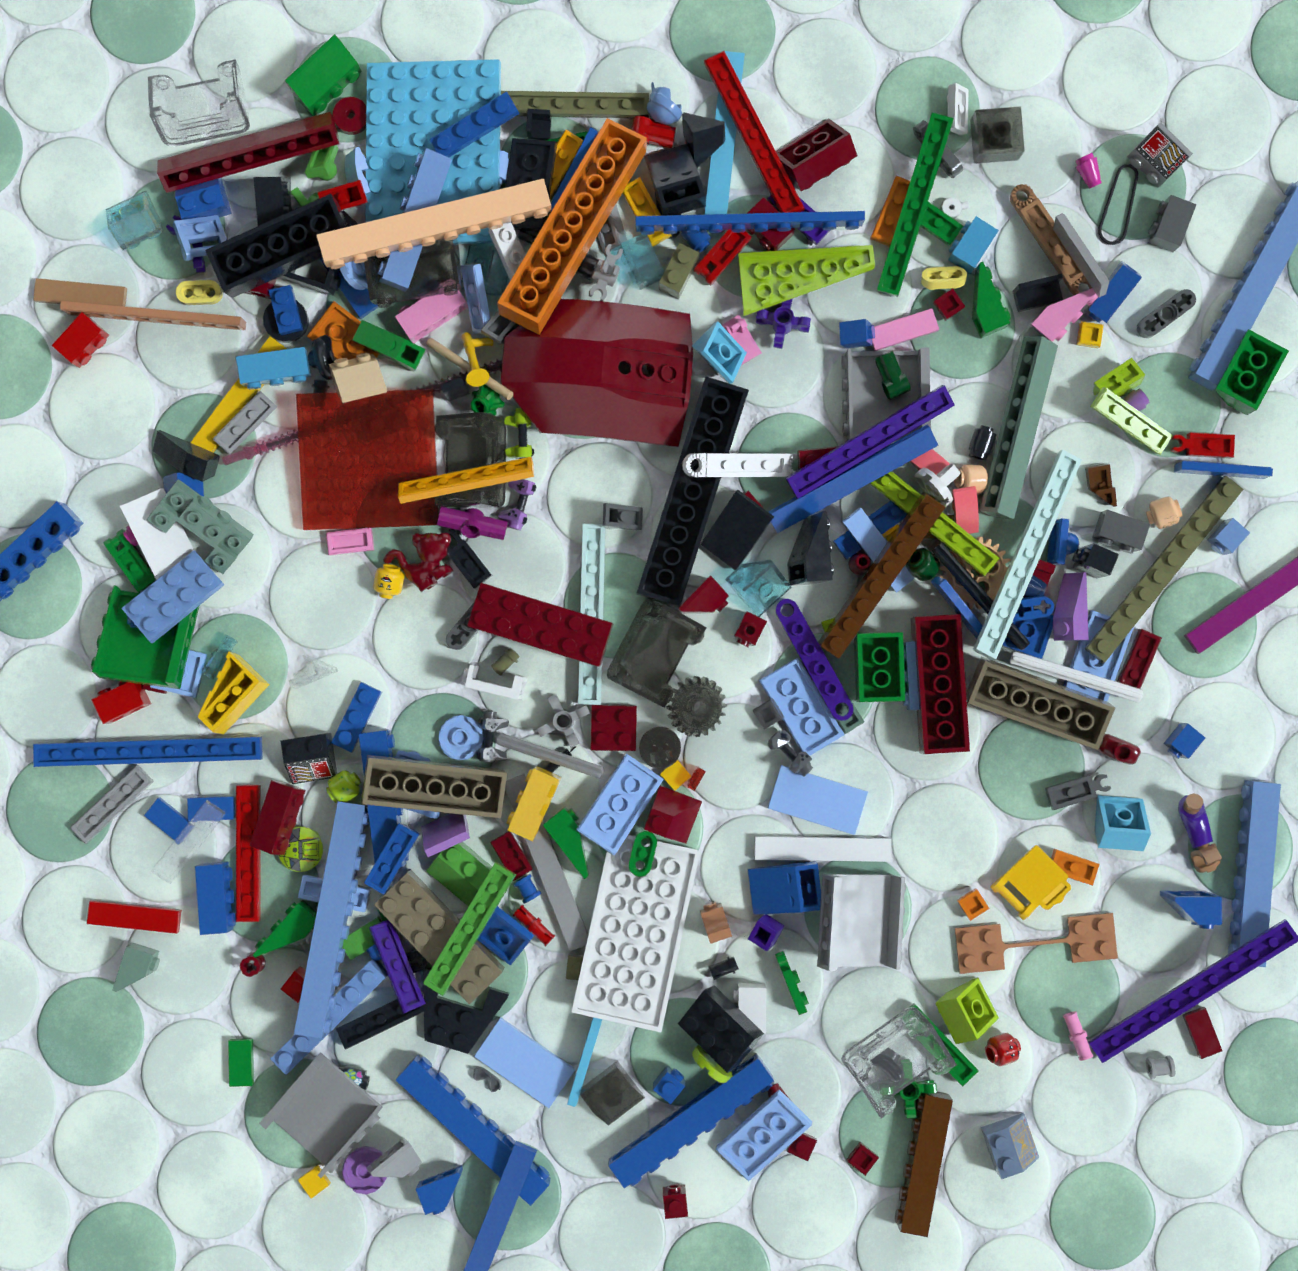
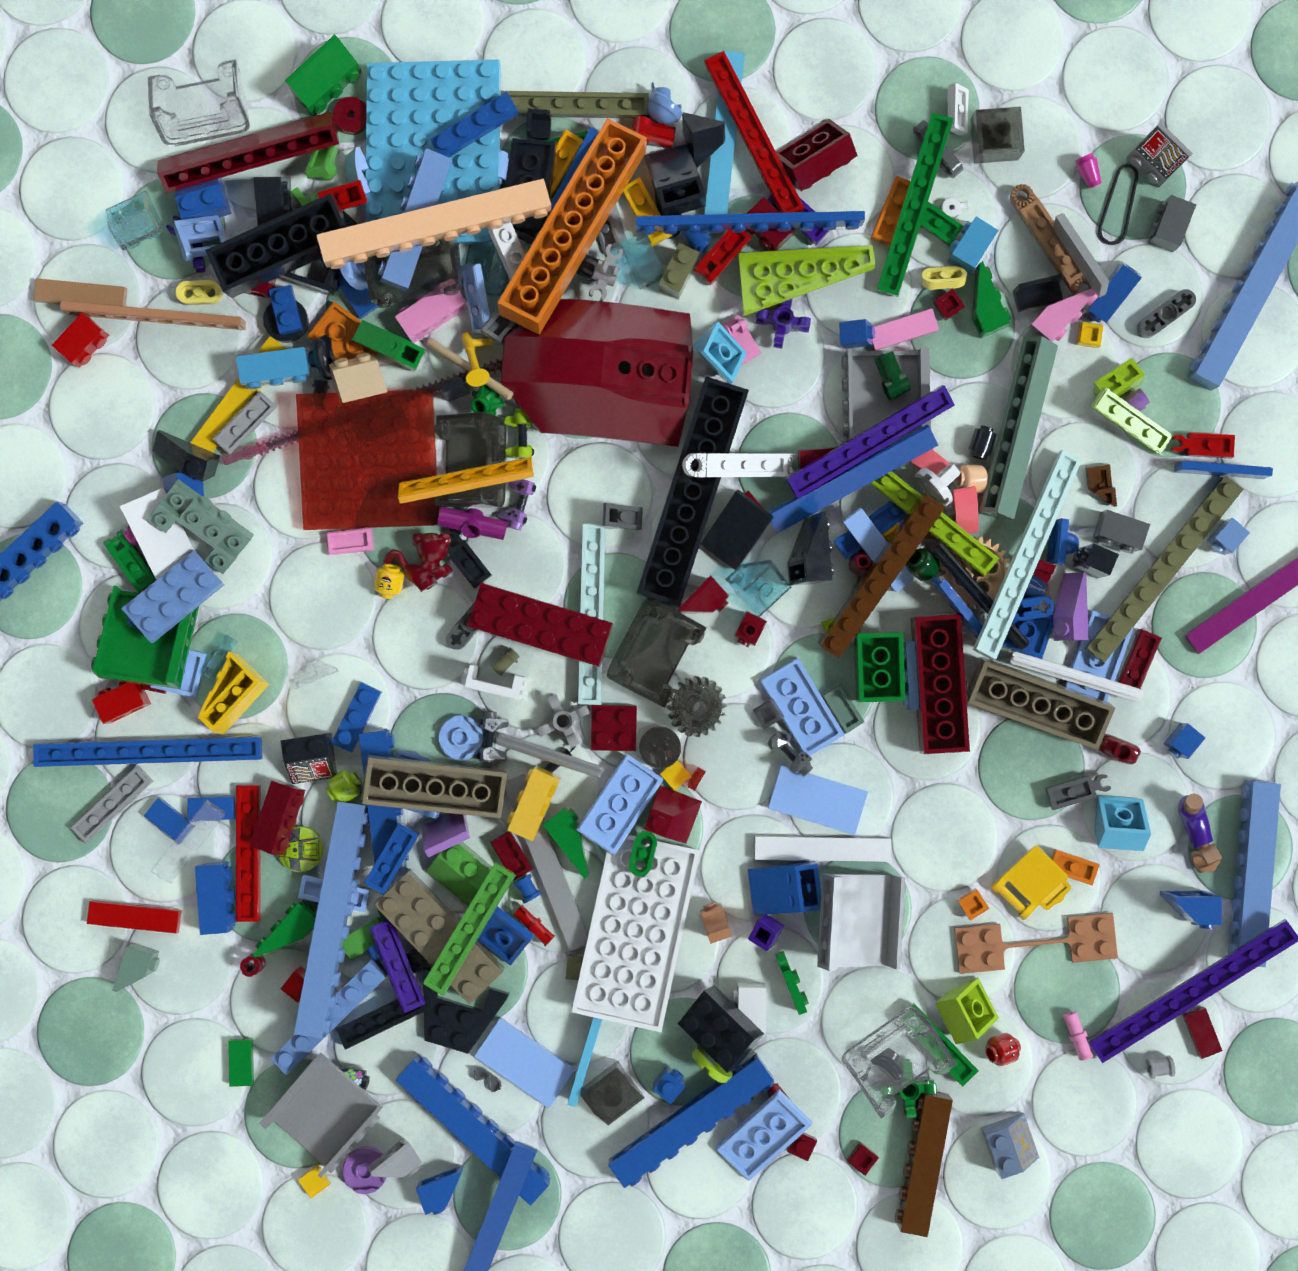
dark red brick [663,1184,688,1219] -> none
black pin [708,956,739,980] -> none
dark purple plate [776,599,854,721] -> none
light nougat head [1146,496,1183,529] -> none
green slope [1215,329,1289,415] -> none

